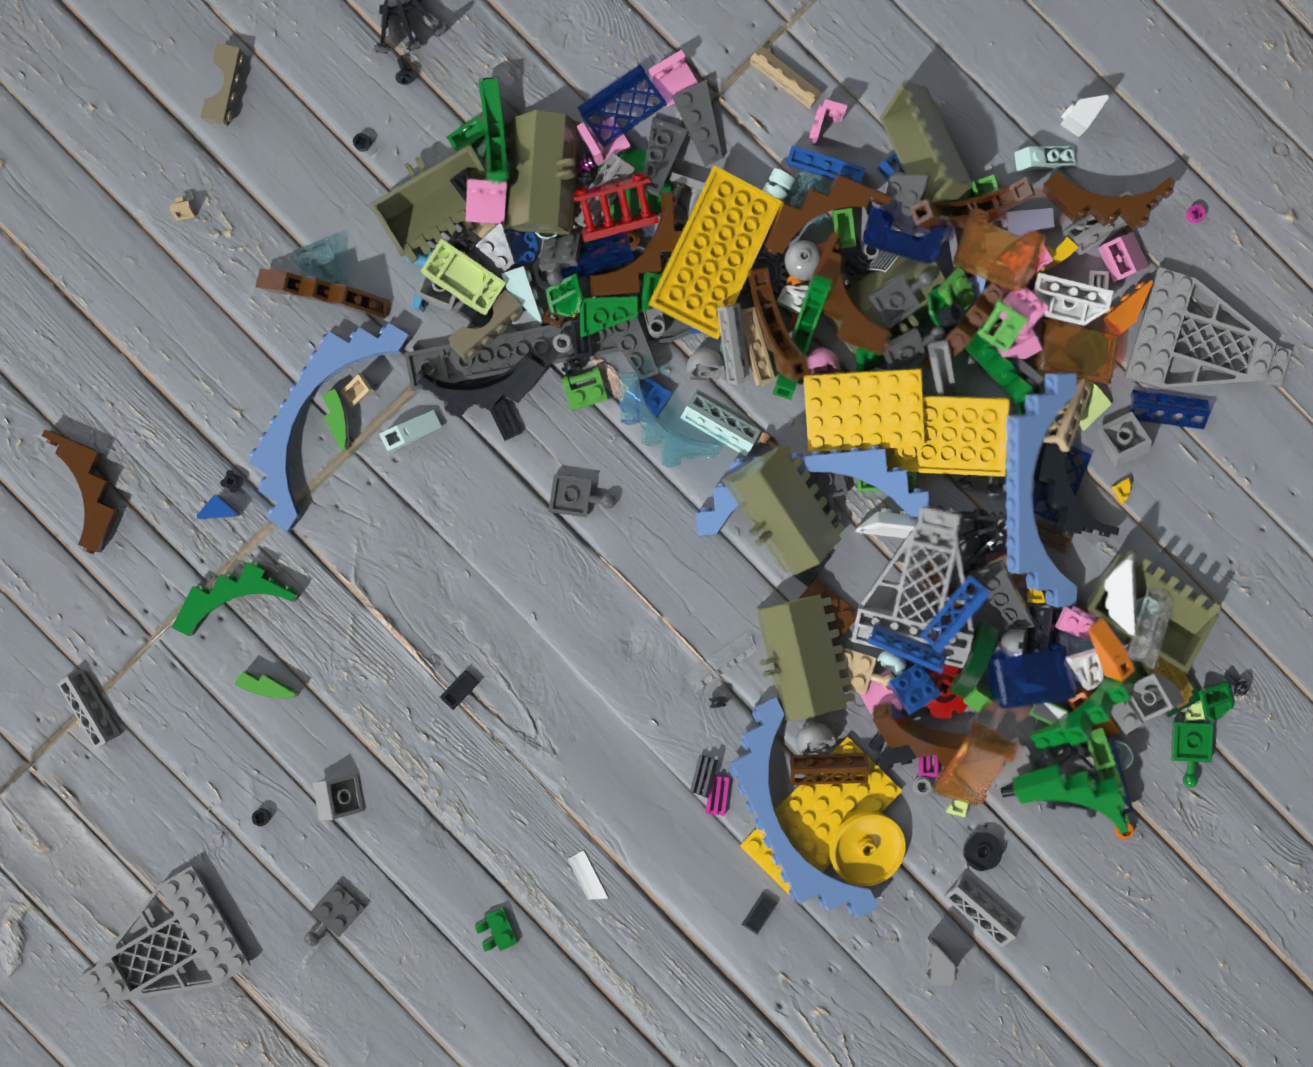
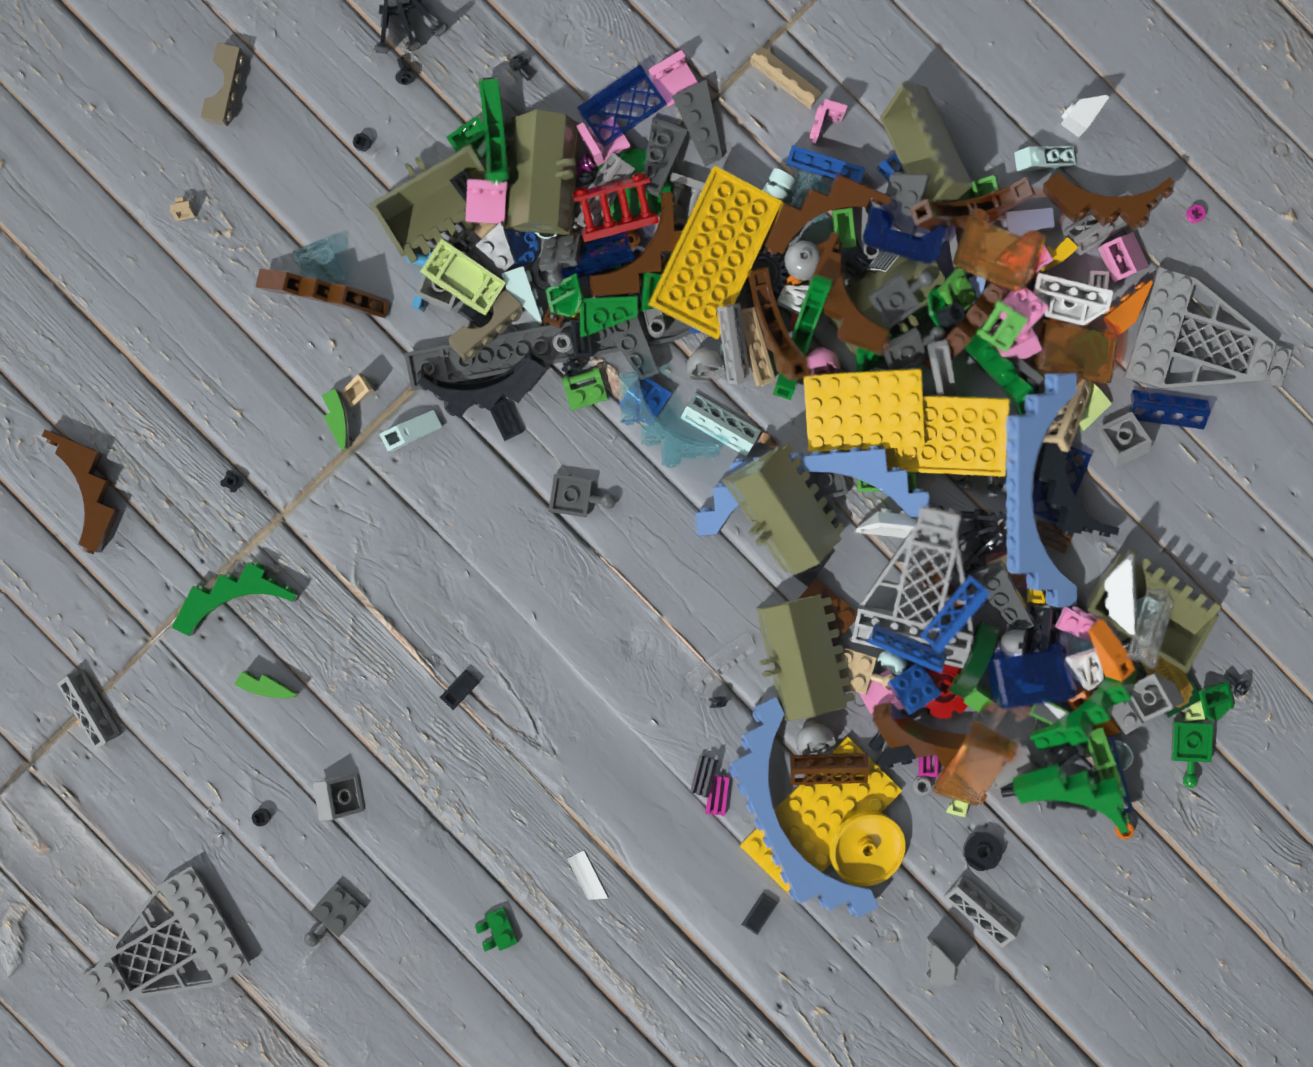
blue slope [197,494,239,519] -> none
medium blue arch [249,323,411,532] -> none
yellow tile [1111,478,1131,504] -> none
none -> black plate [509,54,533,81]

